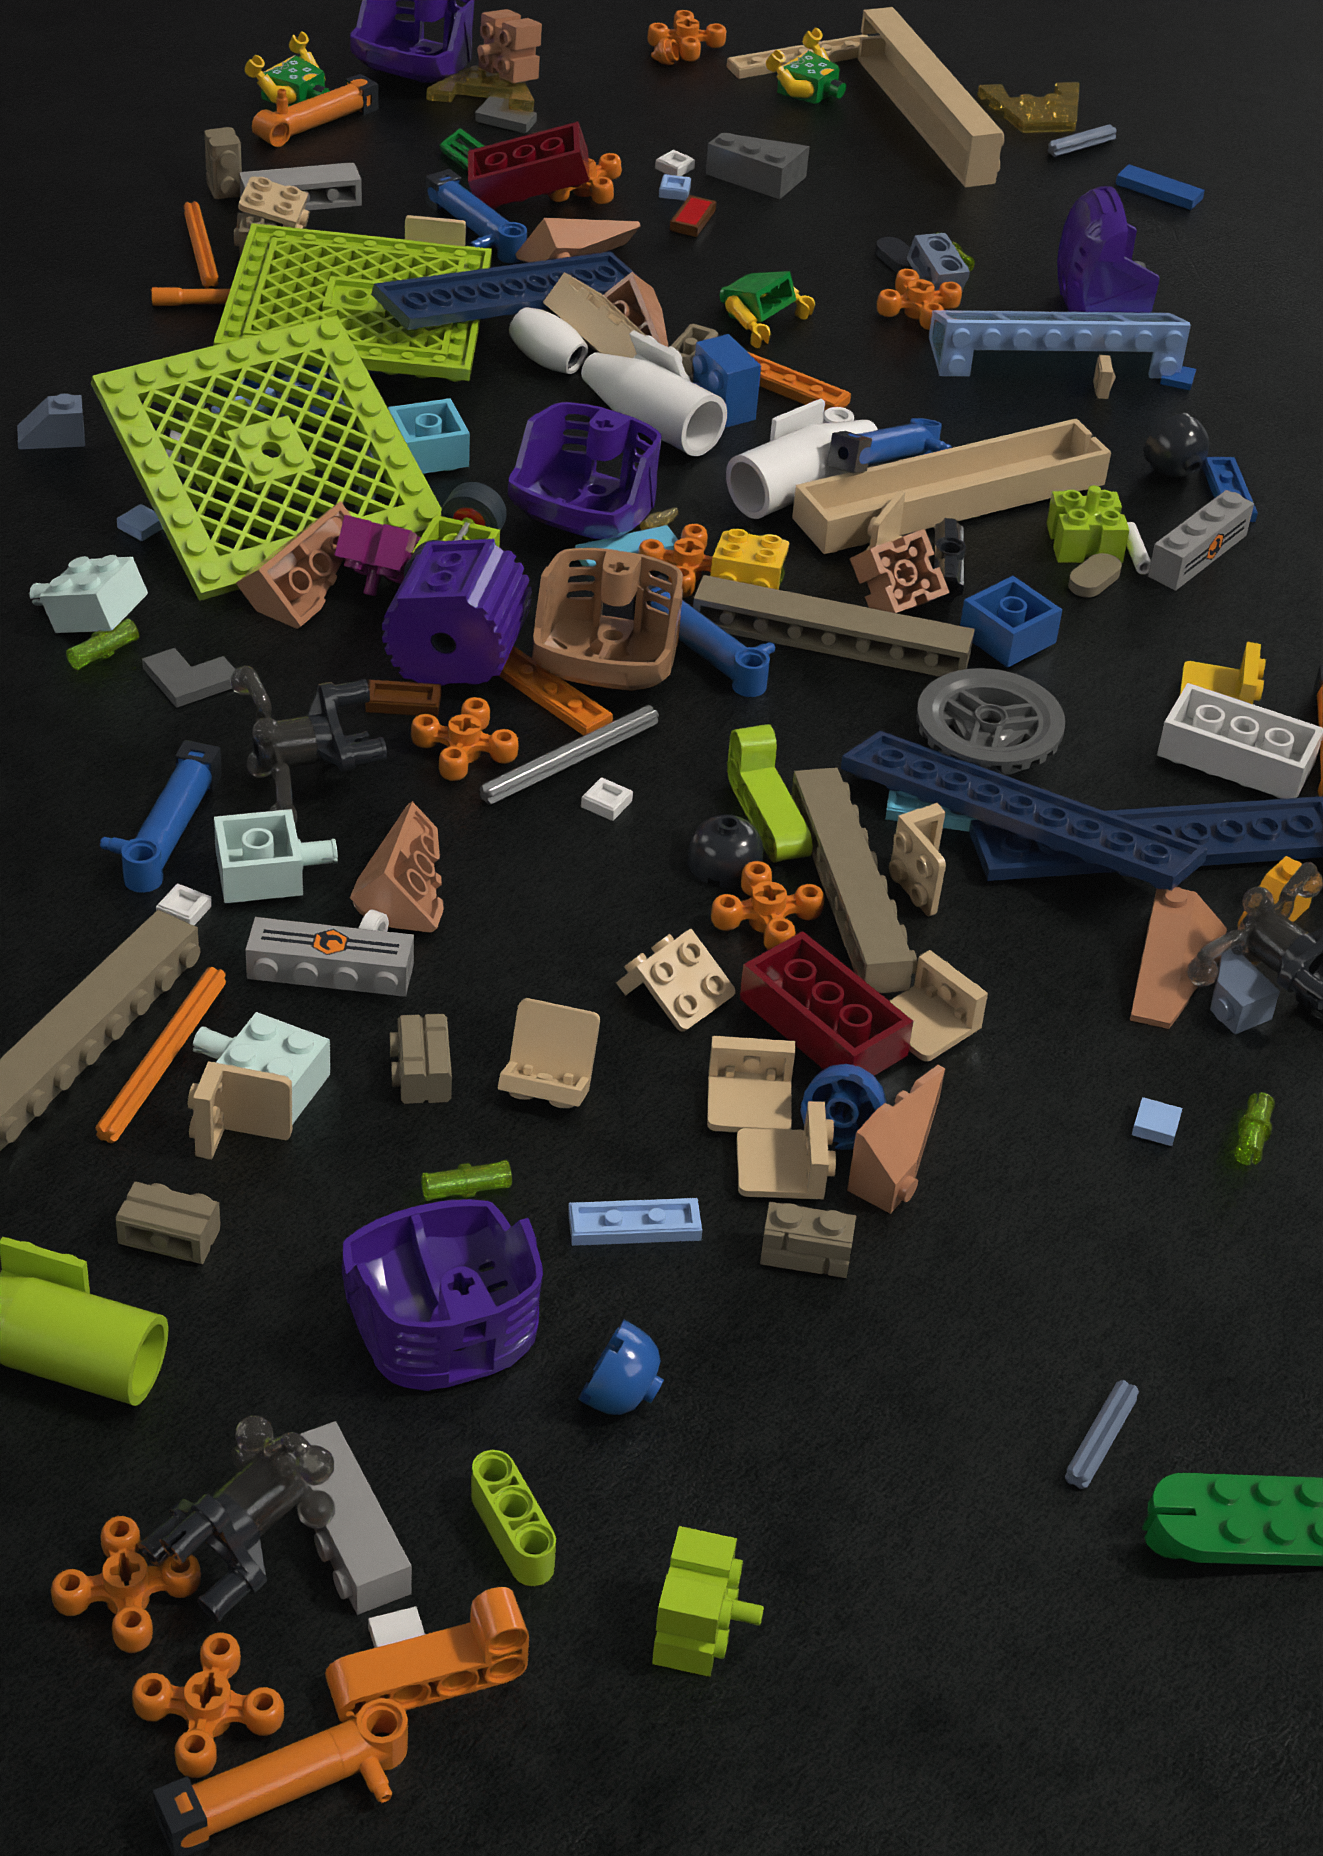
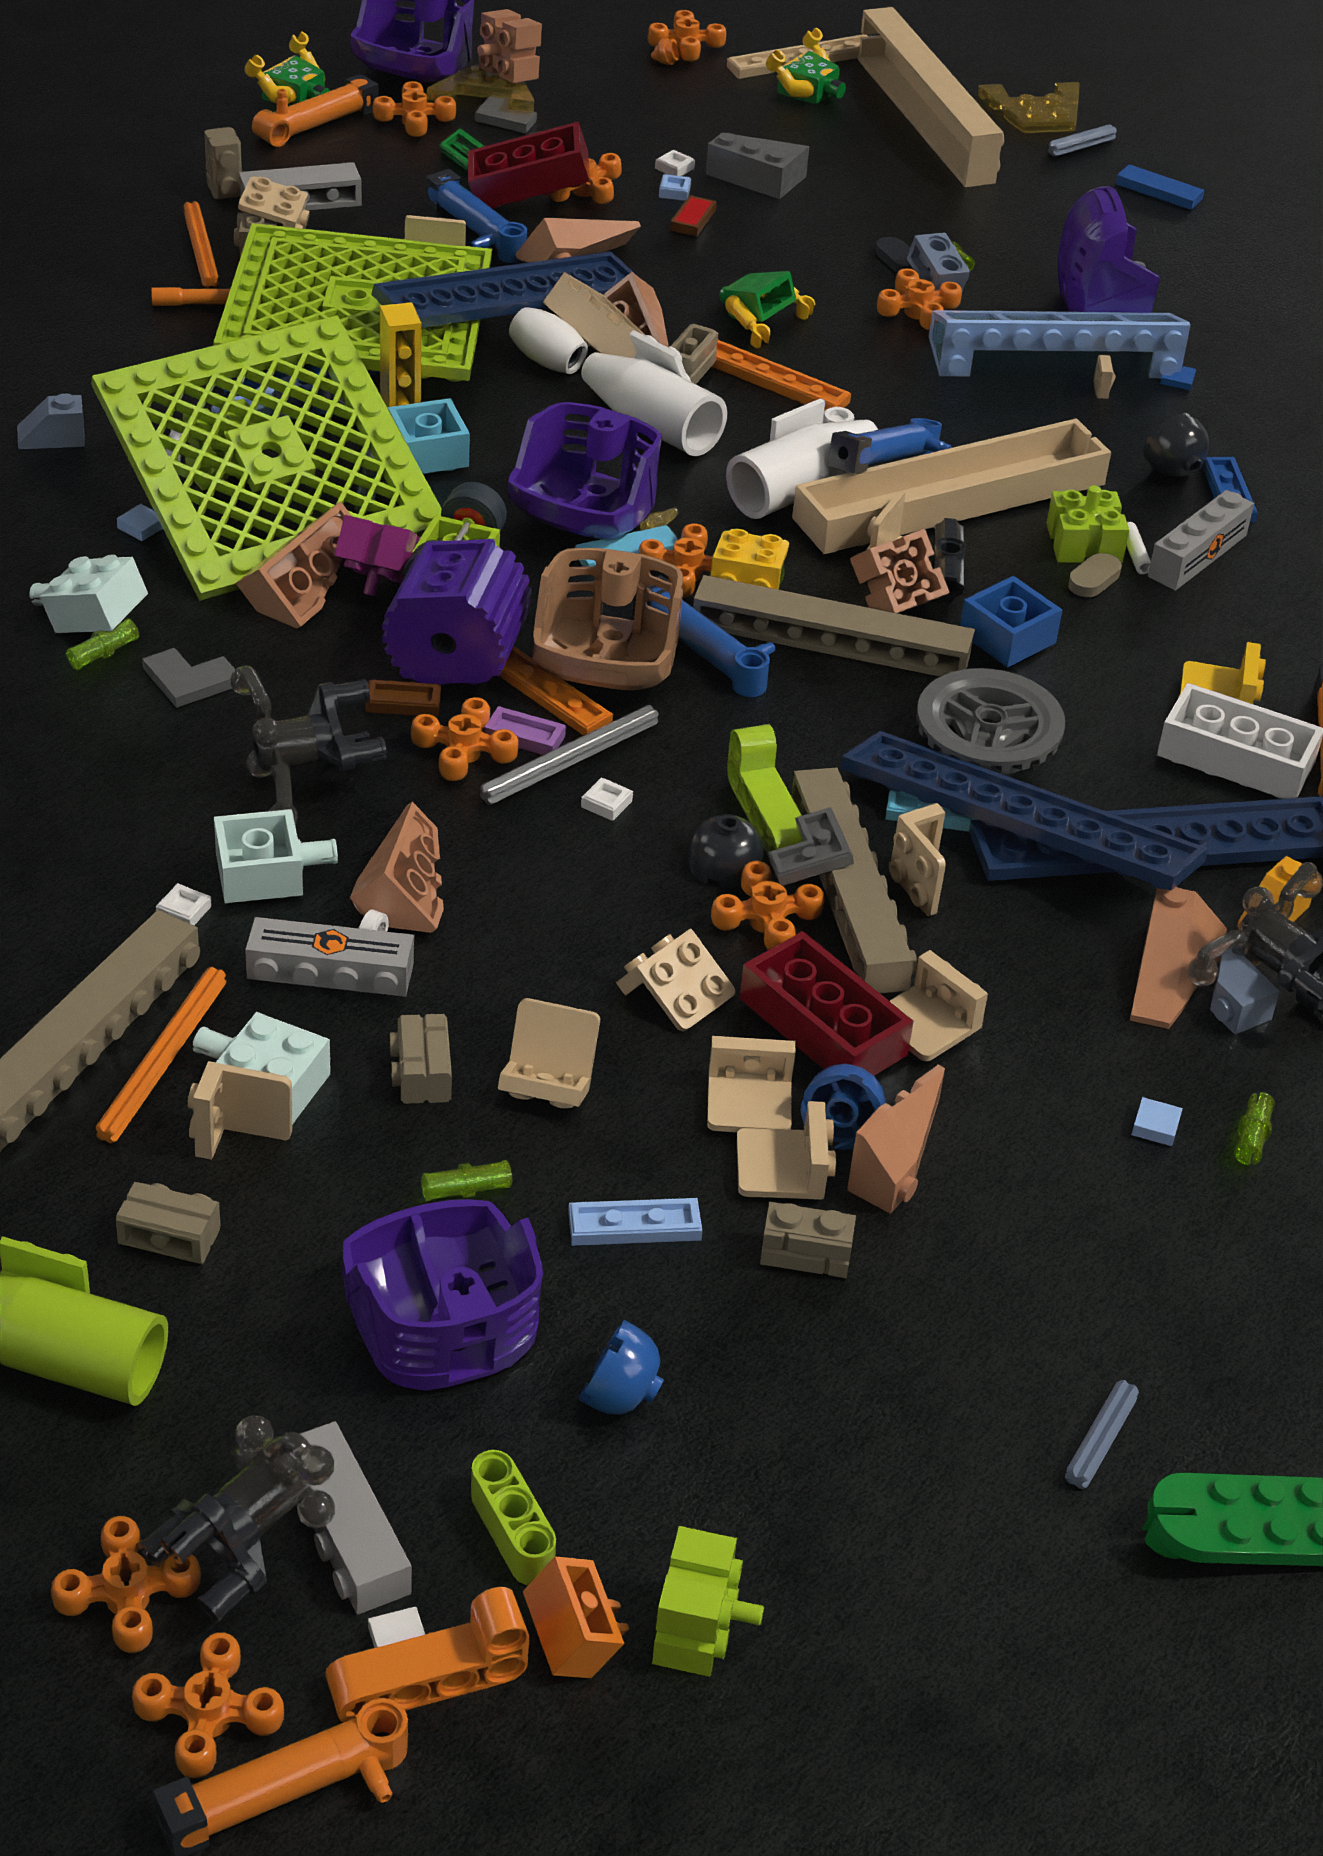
blue piece [100,740,222,893] -> none
blue brick [693,334,761,428] -> none
none -> orange gear [373,81,456,137]
none -> yellow brick [380,302,421,408]
none -> medium lavender tile [484,706,566,755]
none -> orange brick [523,1556,629,1678]
none -> dark grey tile [768,807,854,886]

